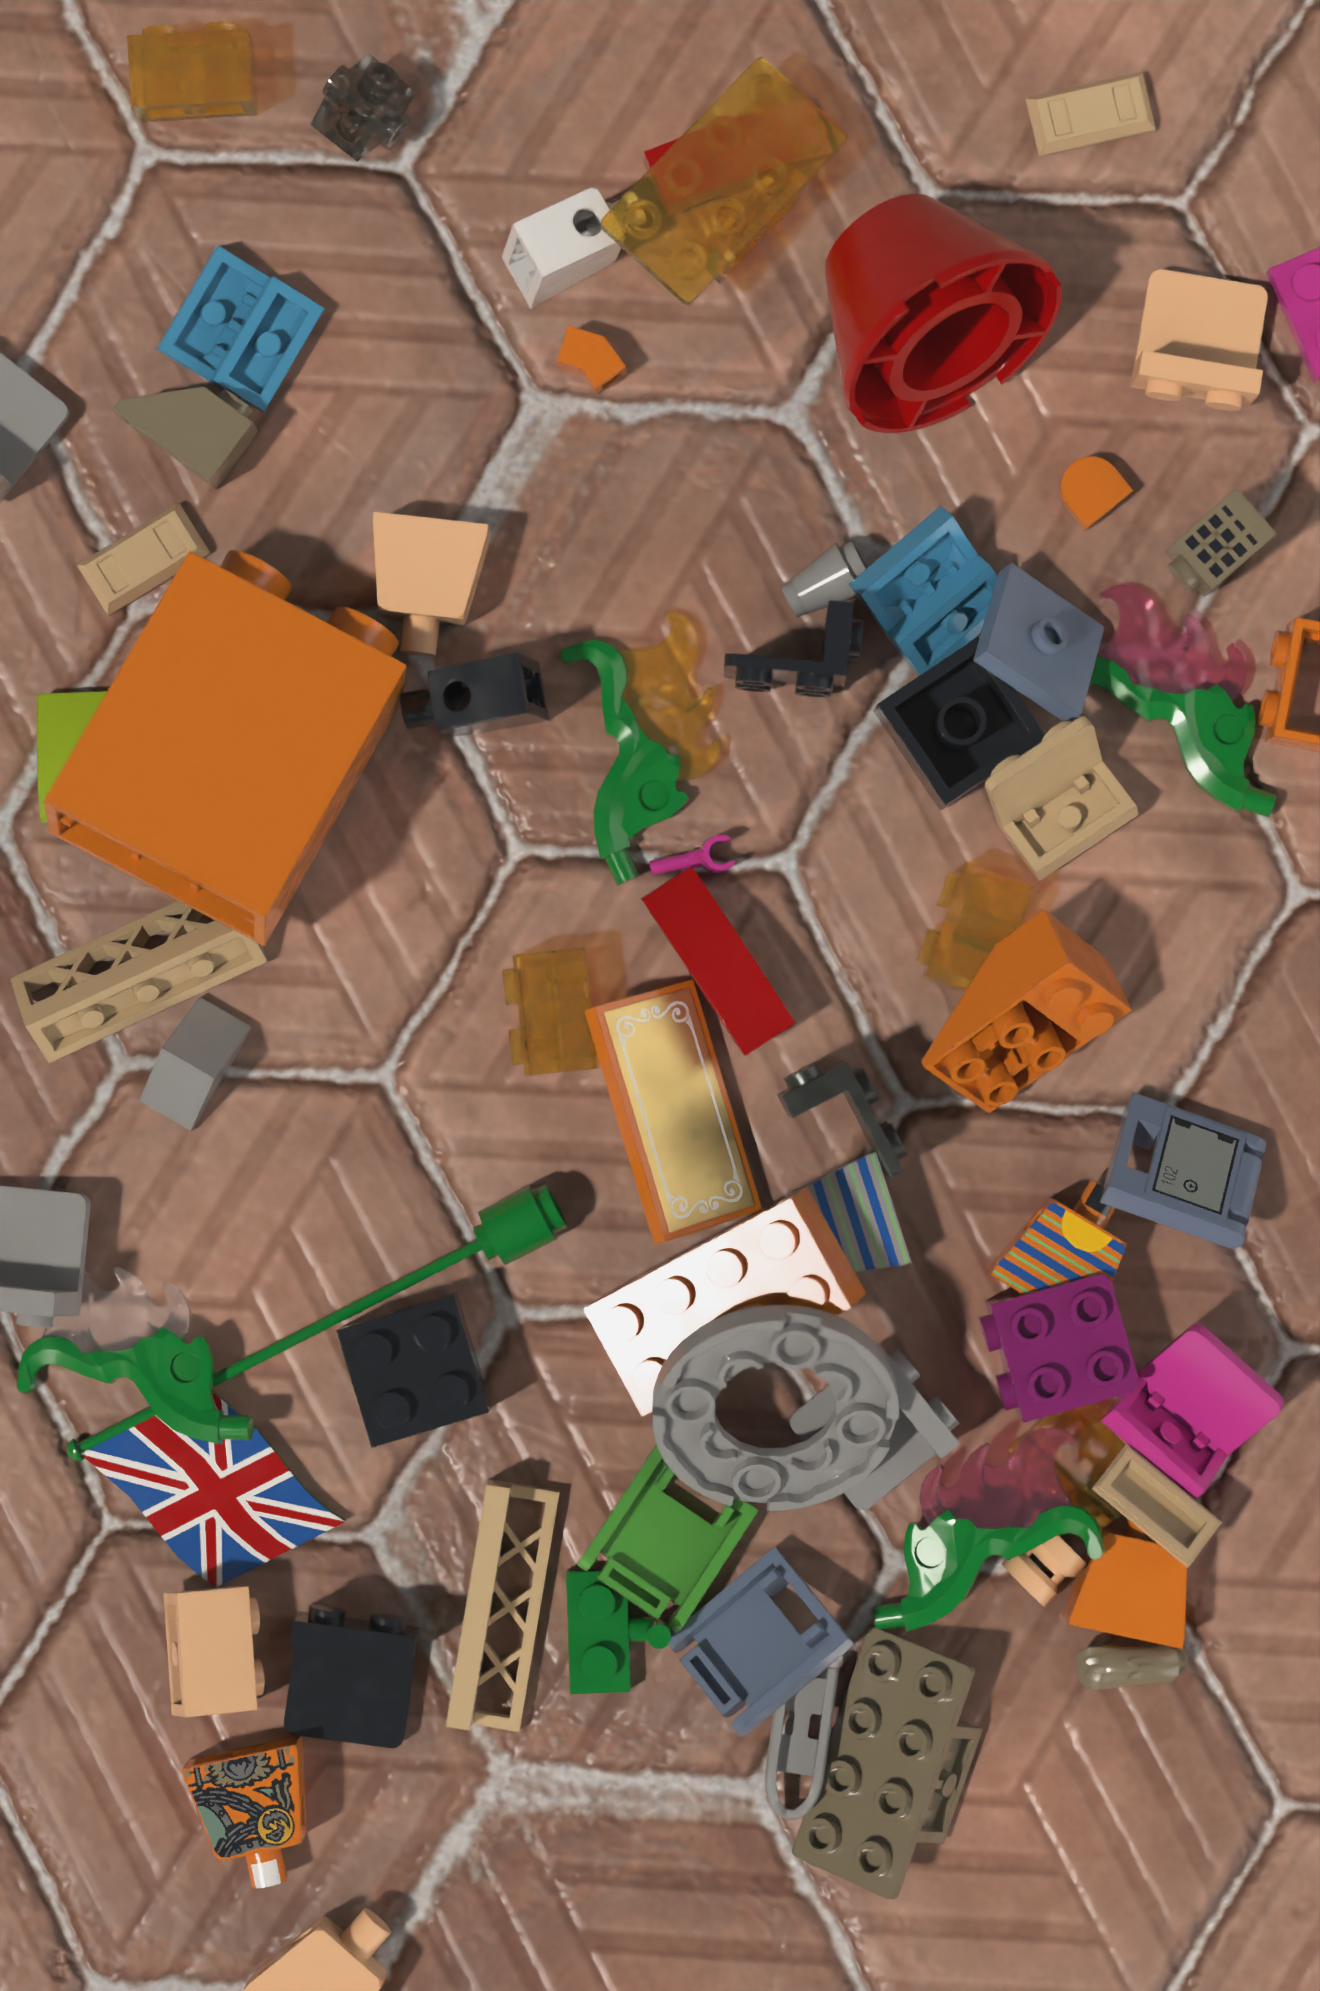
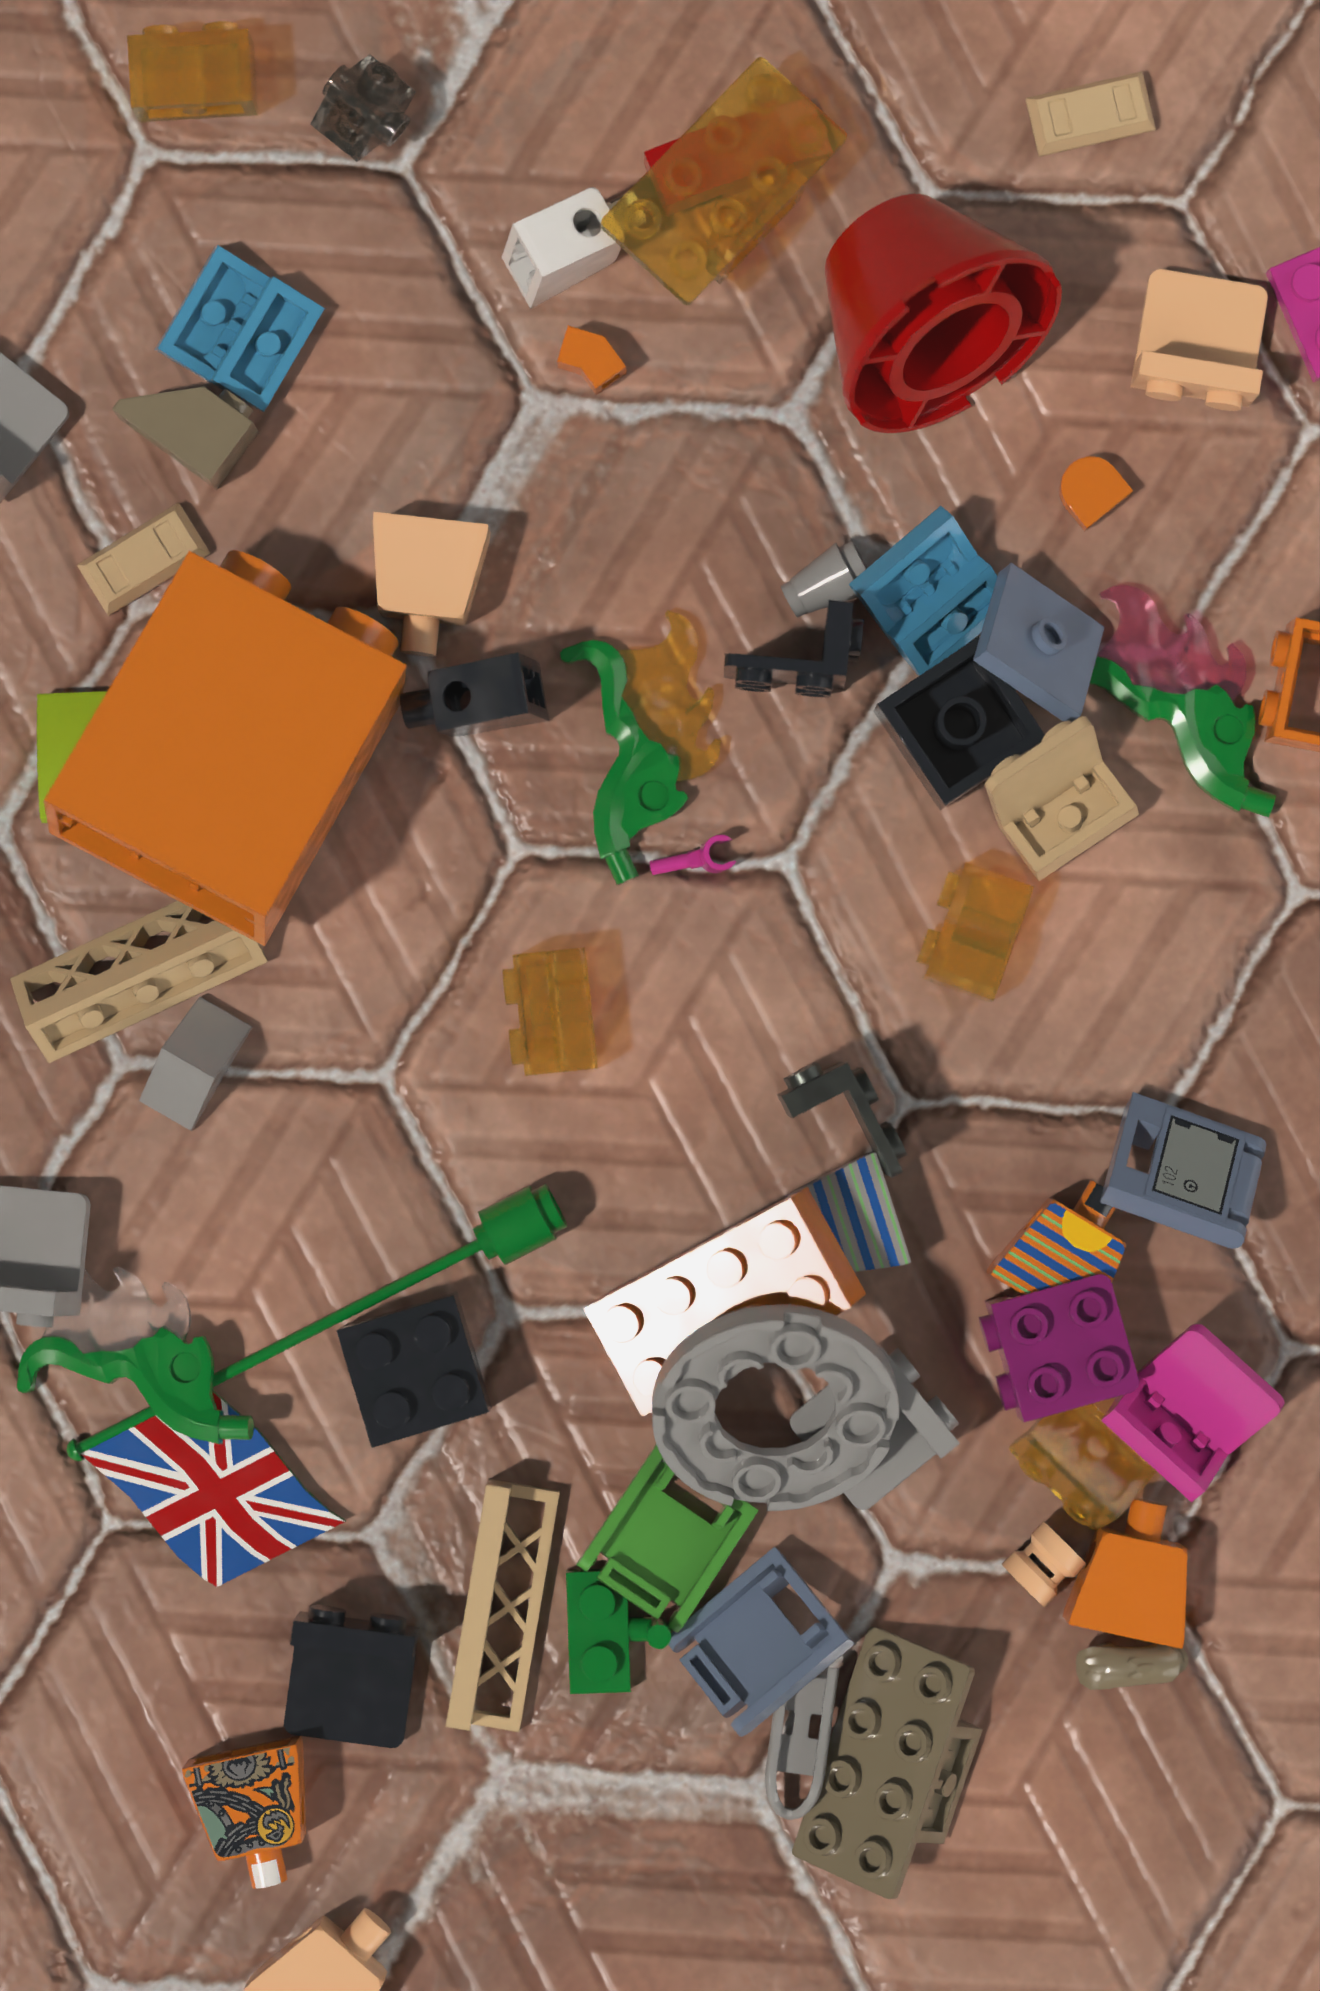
light nougat brick [163,1586,264,1718] -> none
pearl gold tile [584,979,762,1245] -> none
red slope [641,866,795,1056] -> none
piece [873,1427,1105,1632] -> none
orange slope [921,909,1132,1113] -> none
tan tile [1092,1444,1222,1568] -> none
dark tan slope [1165,487,1277,597] -> none

